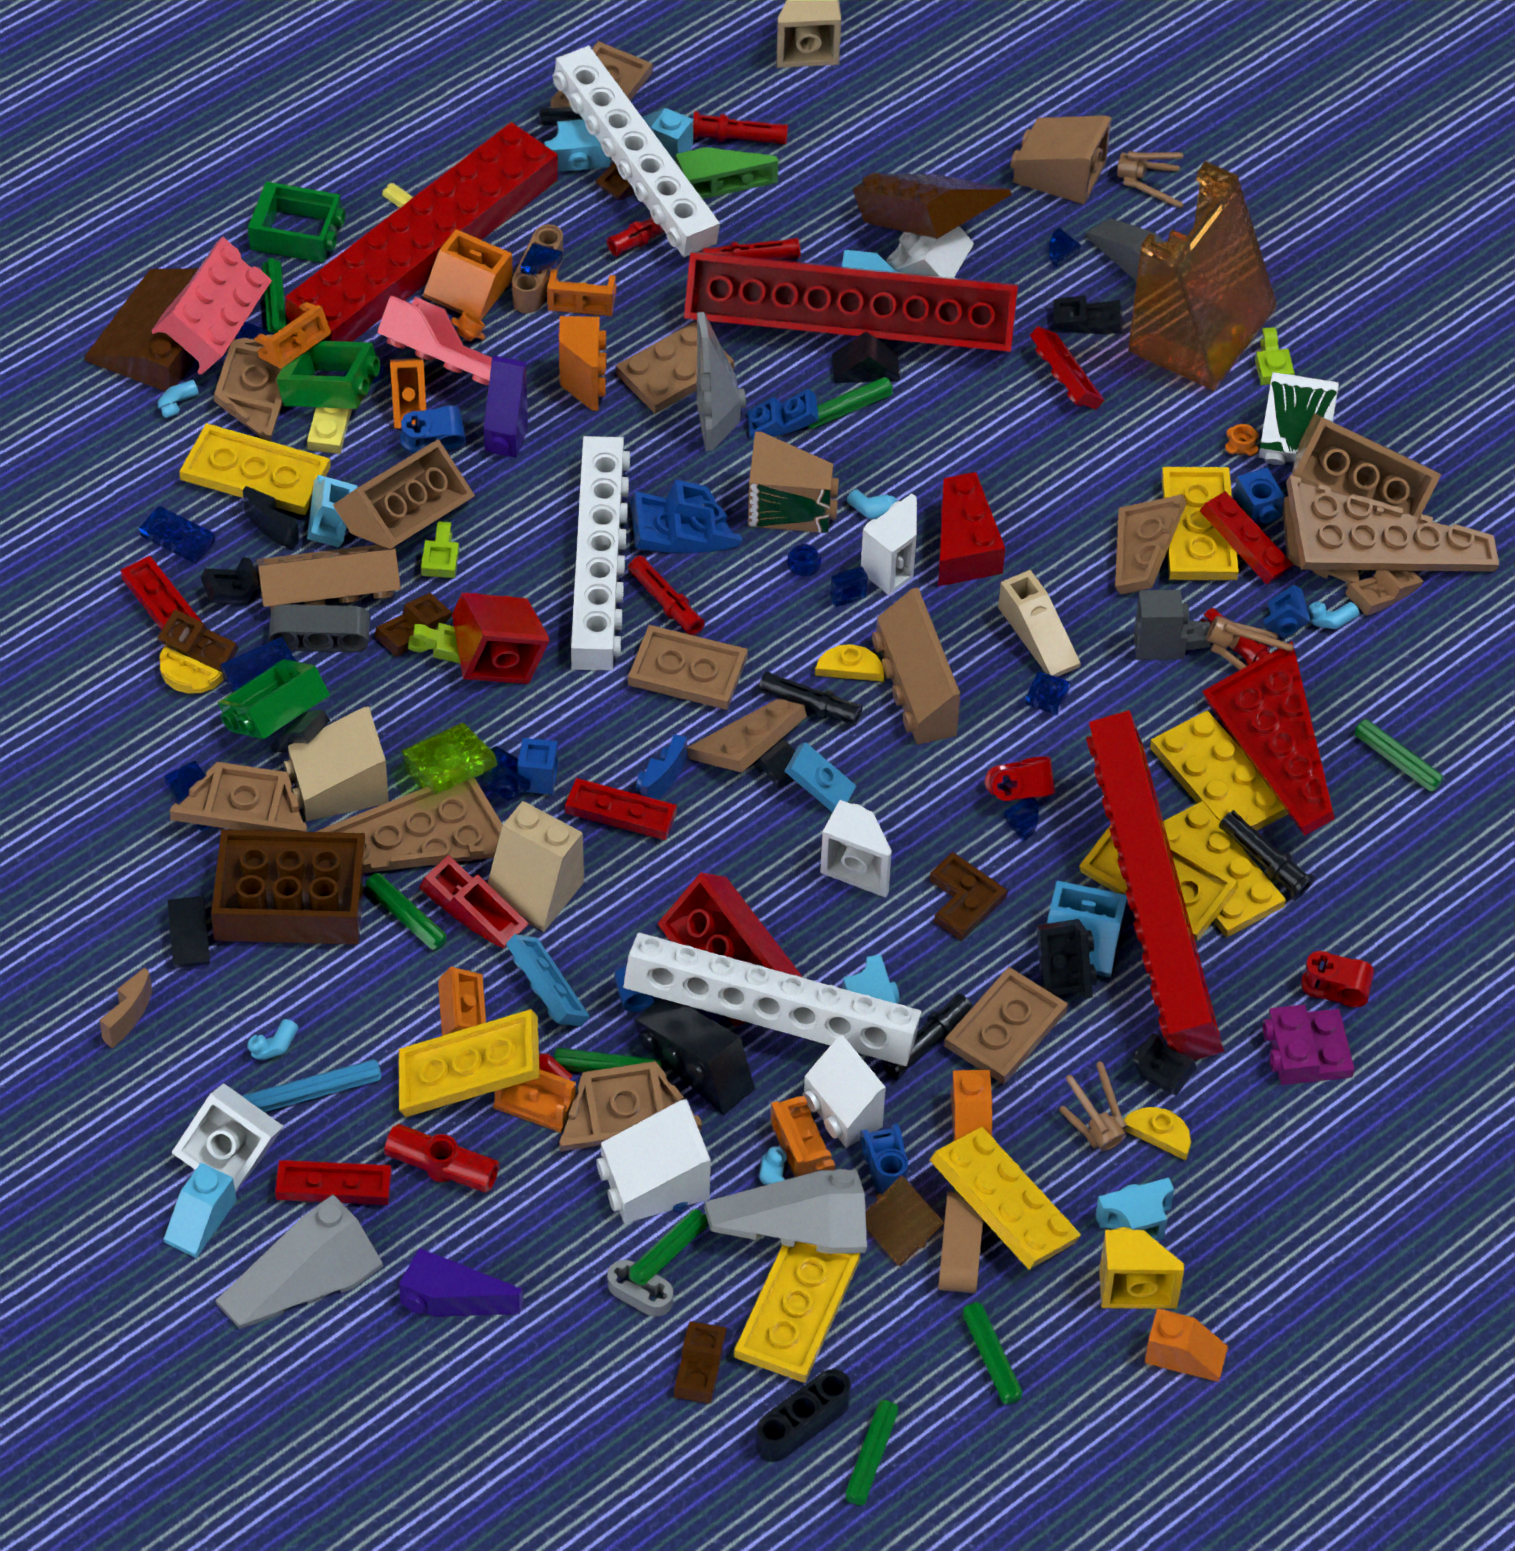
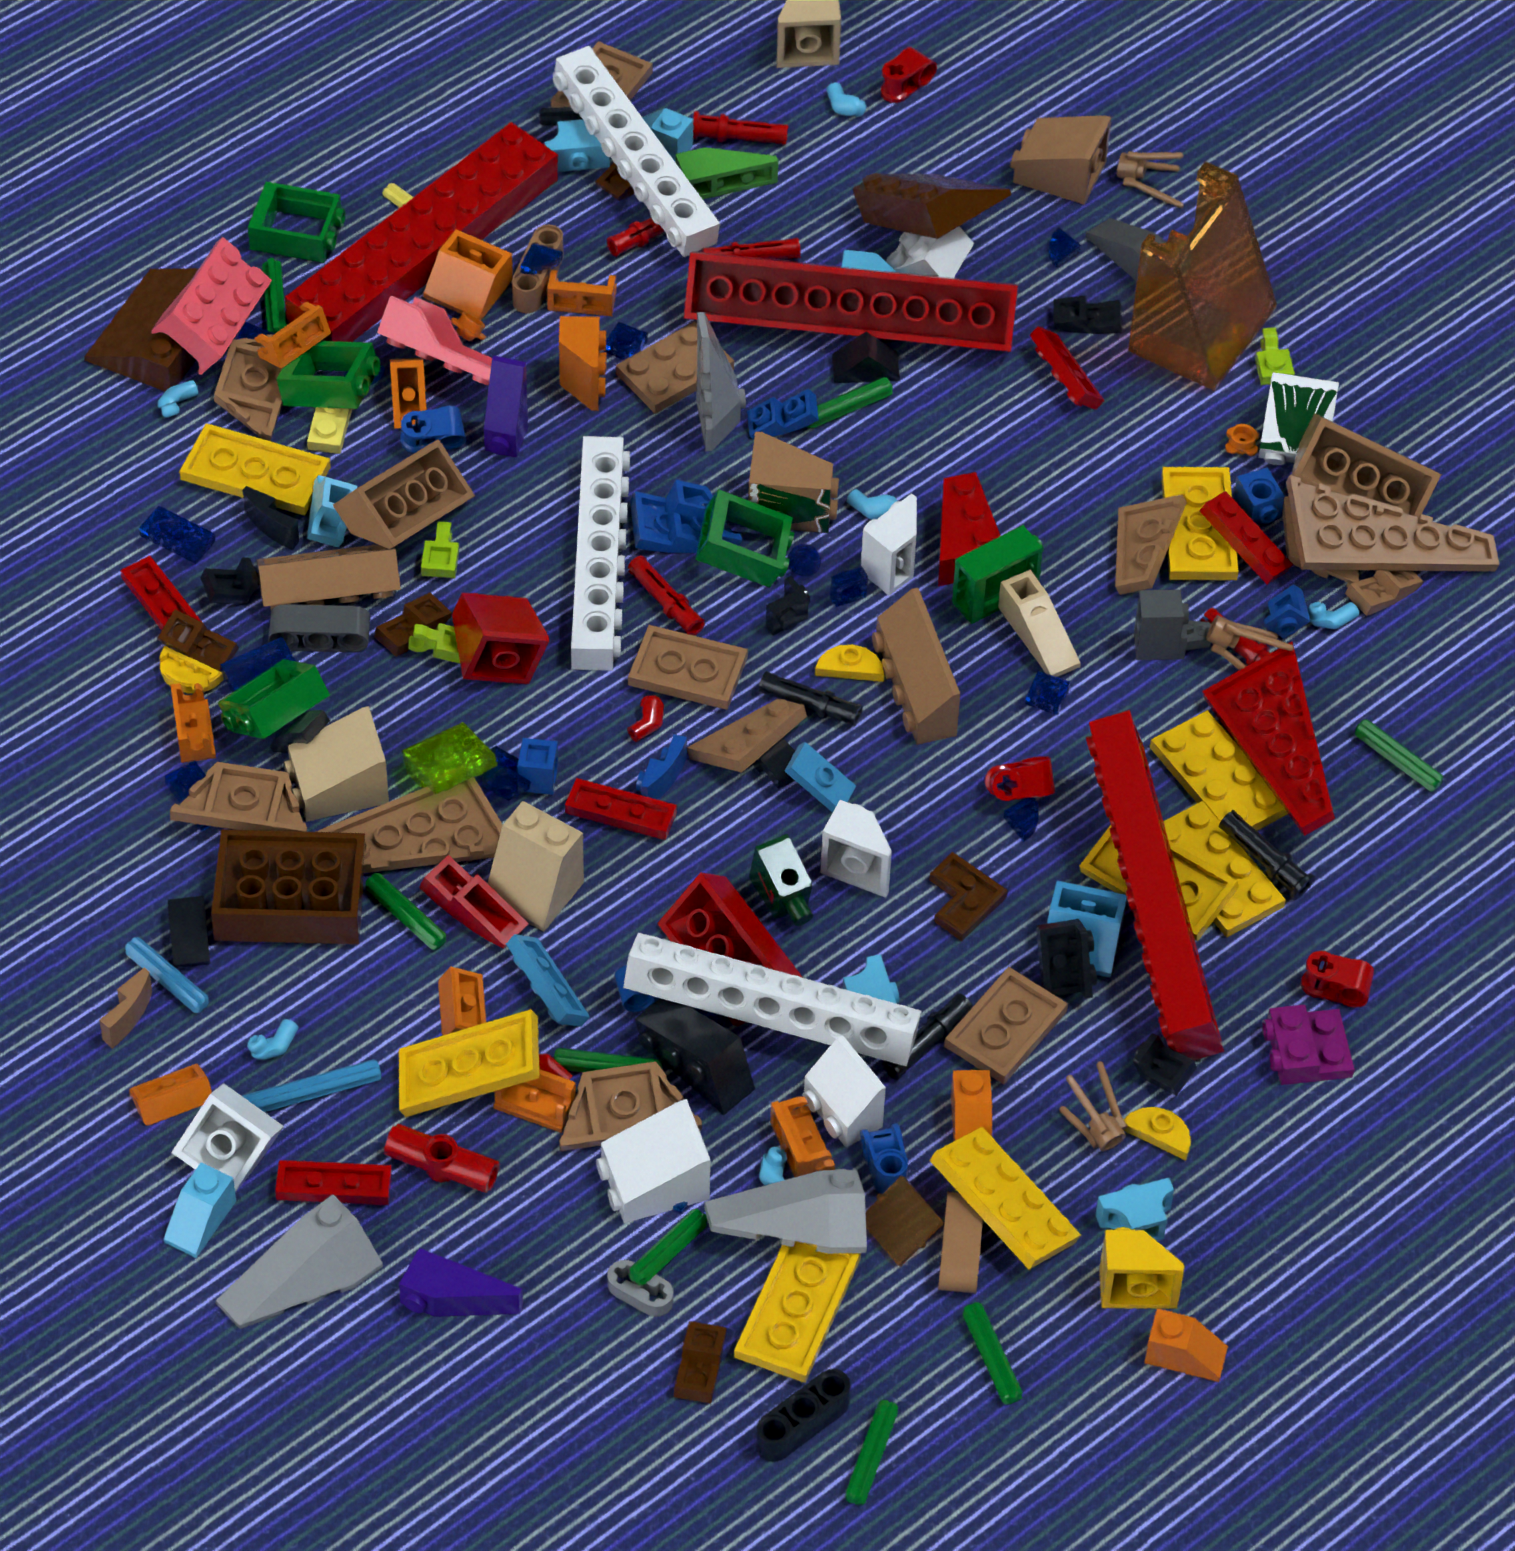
none -> dark azure axle [125,937,209,1013]
none -> orange slope [129,1064,212,1126]
none -> orange hinge [170,683,216,763]
none -> clear blue plate [604,322,648,360]
none -> red arm [627,695,664,742]
none -> green window [695,489,794,588]
none -> dark green torso [749,834,814,926]
none -> black bracket [766,576,810,635]
none -> medium azure arm [826,83,866,117]
none -> red piece [880,47,937,103]
none -> green window [952,525,1044,624]

